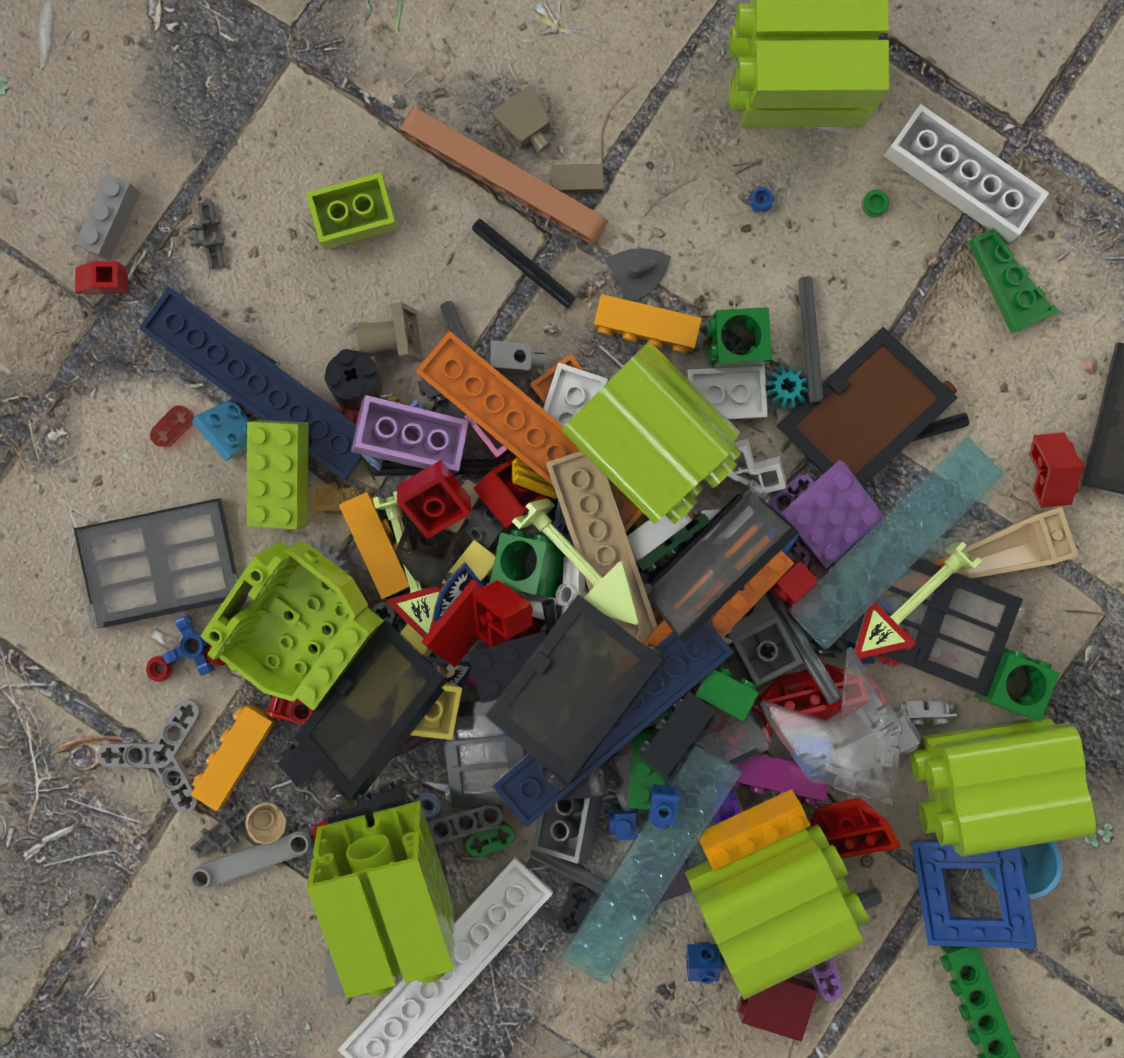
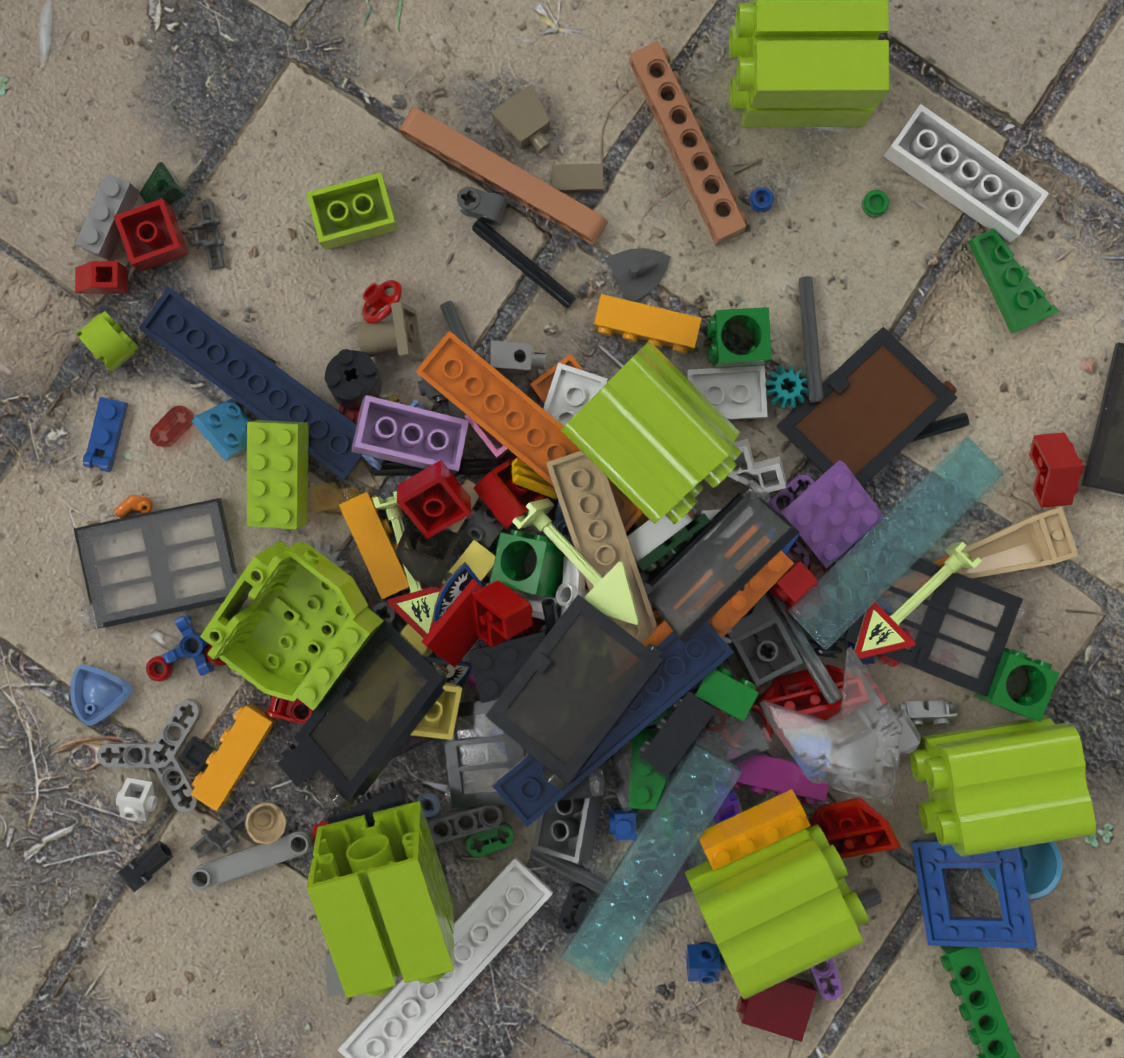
blue brick [649,784,680,829] -> none
none -> medium blue hat [70,664,133,726]
none -> lime brick [76,311,139,373]
none -> blue plate [83,397,128,472]
none -> red brick [114,198,189,272]
none -> orange arm [114,495,153,518]
none -> white brick [116,778,157,821]
none -> black piece [118,840,173,893]
none -> clear green slope [139,162,187,205]
none -> black tile [179,736,216,772]
none -> red piece [362,280,402,324]
none -> dark grey piece [457,187,508,226]
none -> nougat brick [629,41,747,246]

